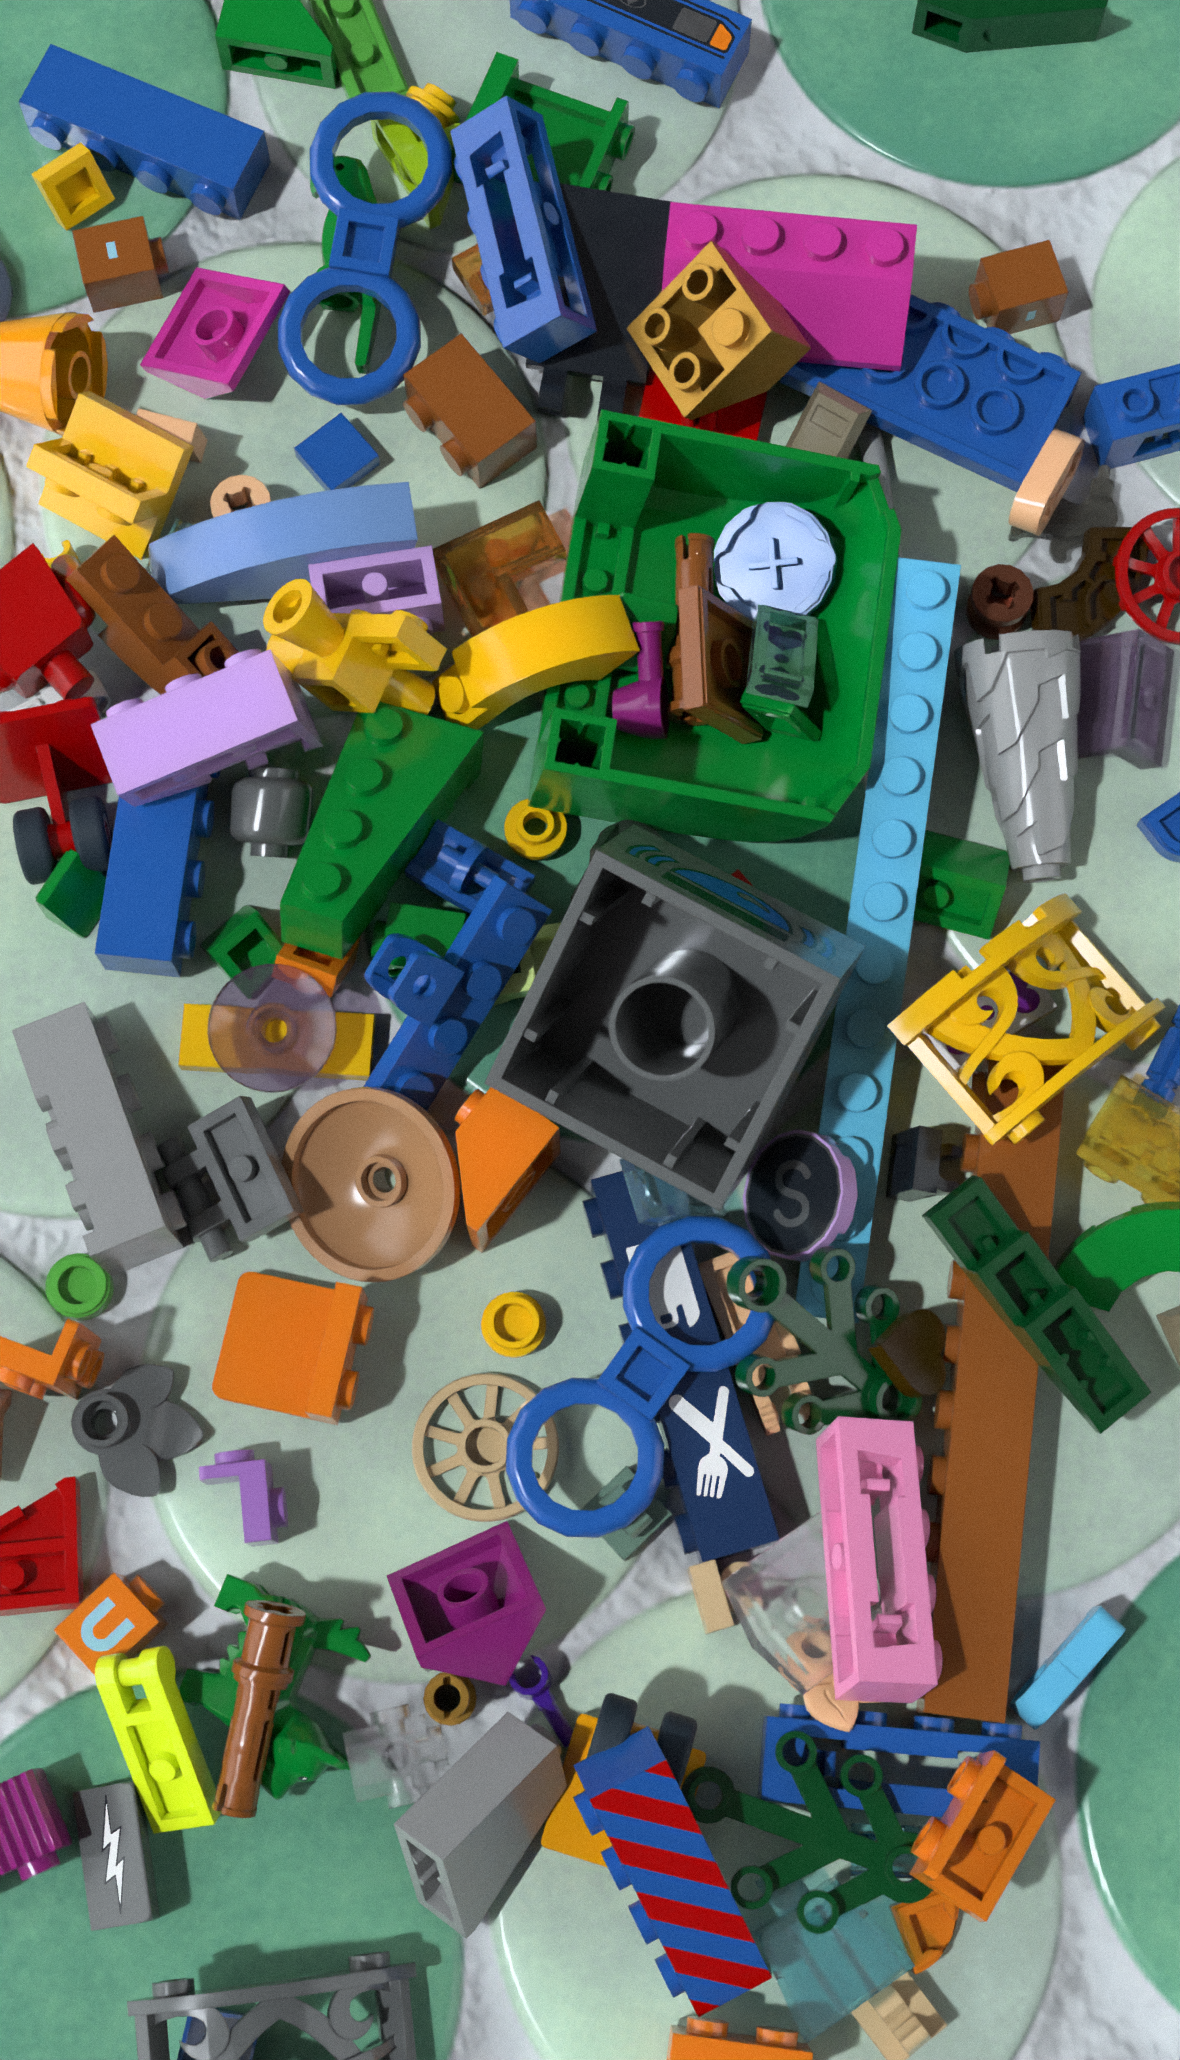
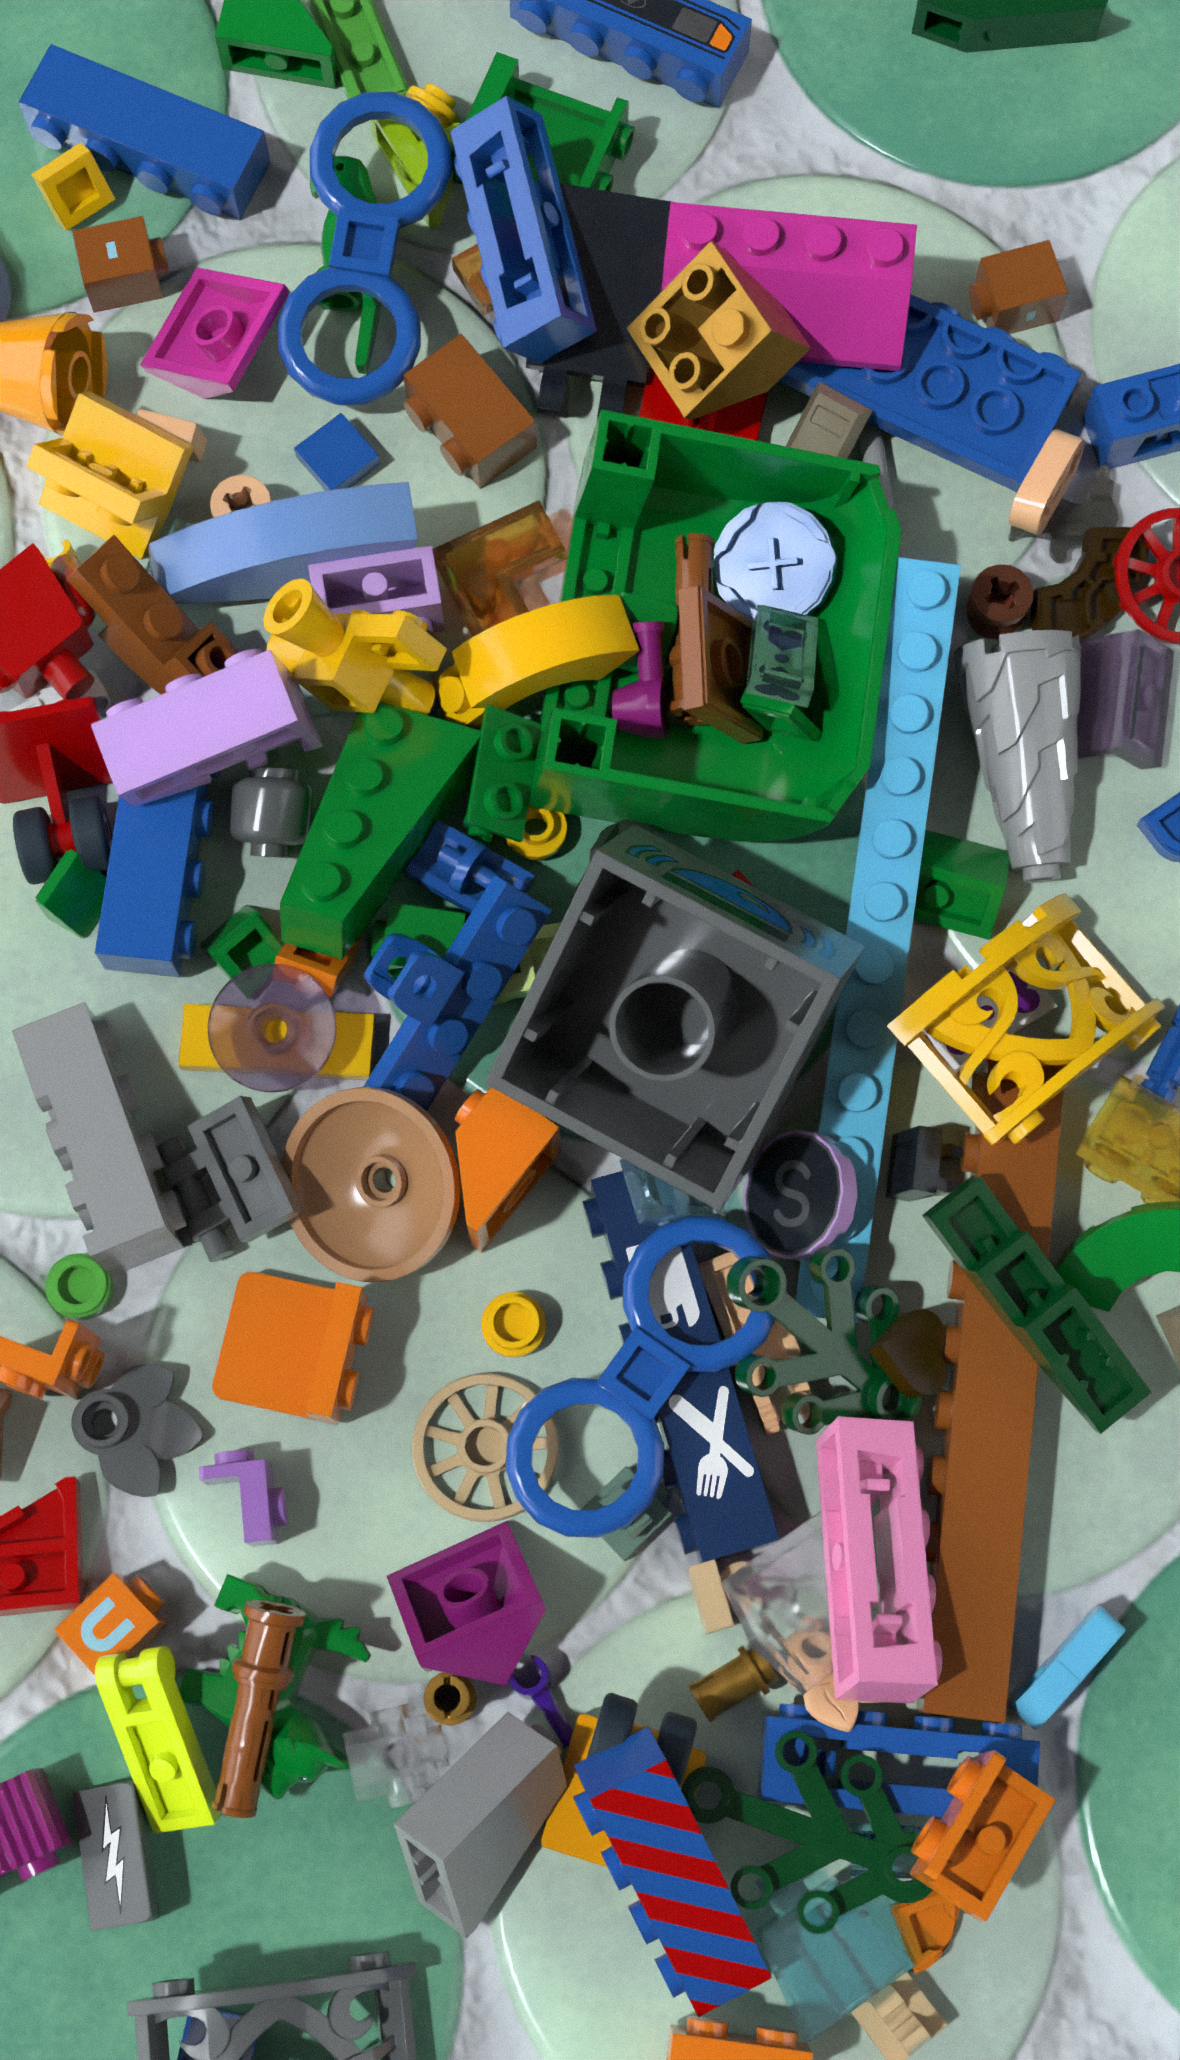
none -> green hinge [463,705,541,843]
none -> pearl gold pin [688,1644,778,1722]

